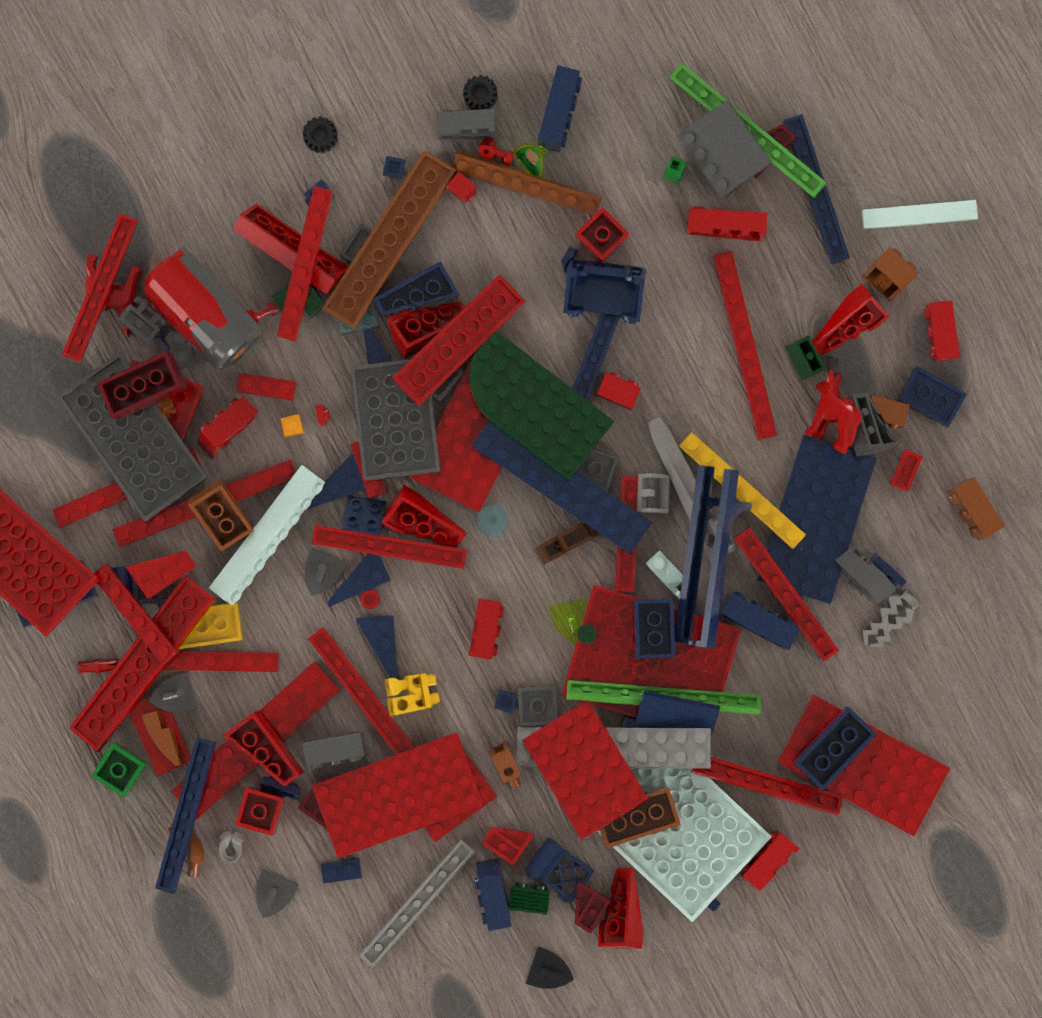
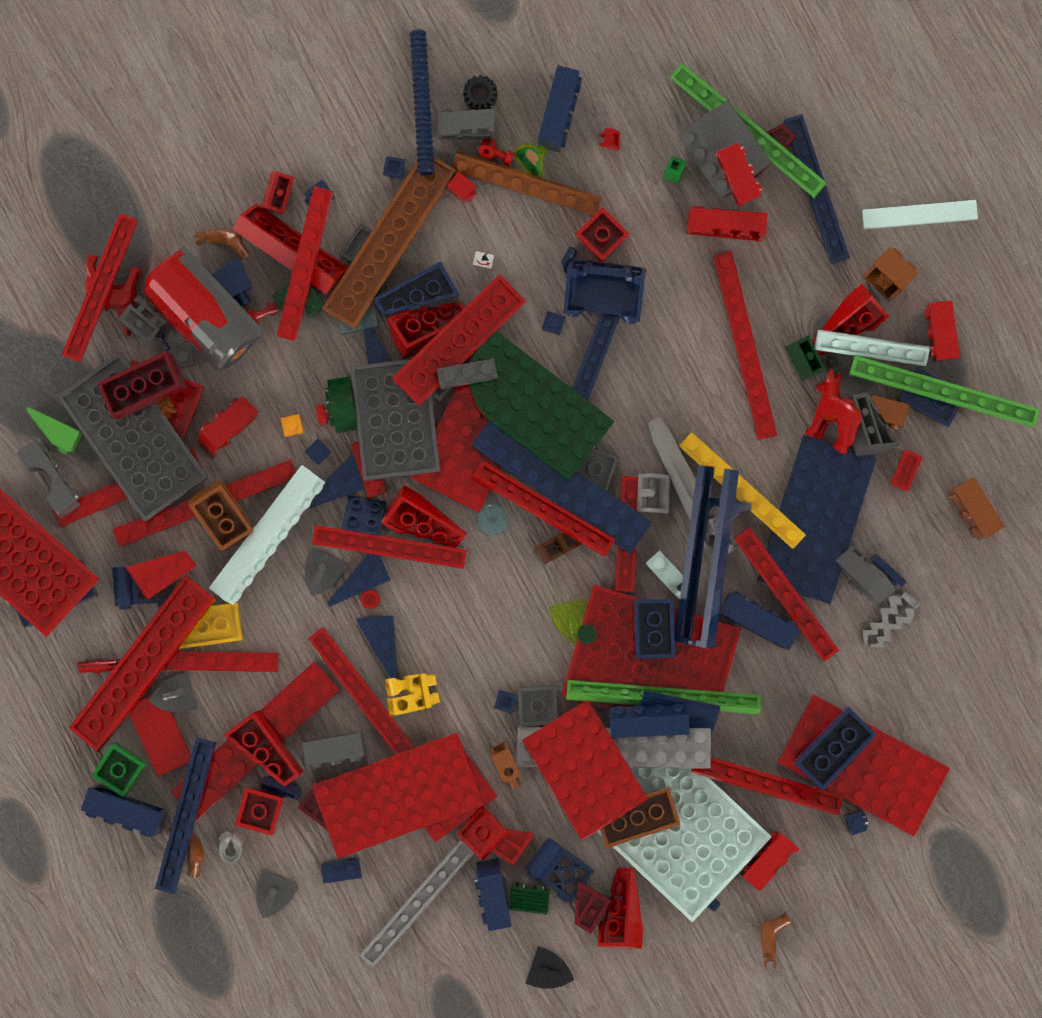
red plate [94,563,179,665] -> none
dark orange slope [142,710,183,766] -> none
red plate [236,373,296,401] -> none
black tyre [302,116,338,153] -> none
red wedge [468,598,504,660] -> none
red brick [596,372,641,411] -> none
none -> dark grey arch [17,440,81,518]
none -> bright green slope [26,407,83,455]
none -> dark blue brick [81,785,168,837]
none -> dark orange arm [194,228,251,260]
none -> dark blue torso [211,257,253,307]
none -> red brick [261,171,294,214]
none -> dark blue plate [304,439,332,466]
none -> dark green brick [324,376,358,433]
none -> dark blue piece [409,29,435,175]
none -> dark grey plate [437,358,498,389]
none -> red tile [457,806,509,861]
none -> red plate [472,461,615,557]
none -> white sticker [473,251,494,269]
none -> dark blue plate [542,311,566,336]
none -> red tile [599,128,621,151]
none -> dark blue brick [610,703,689,738]
none -> red brick [715,142,762,207]
none -> dark orange arm [761,913,792,969]
none -> light aqua tile [814,330,930,366]
none -> dark blue brick [843,809,869,835]
none -> bright green plate [849,355,1040,428]

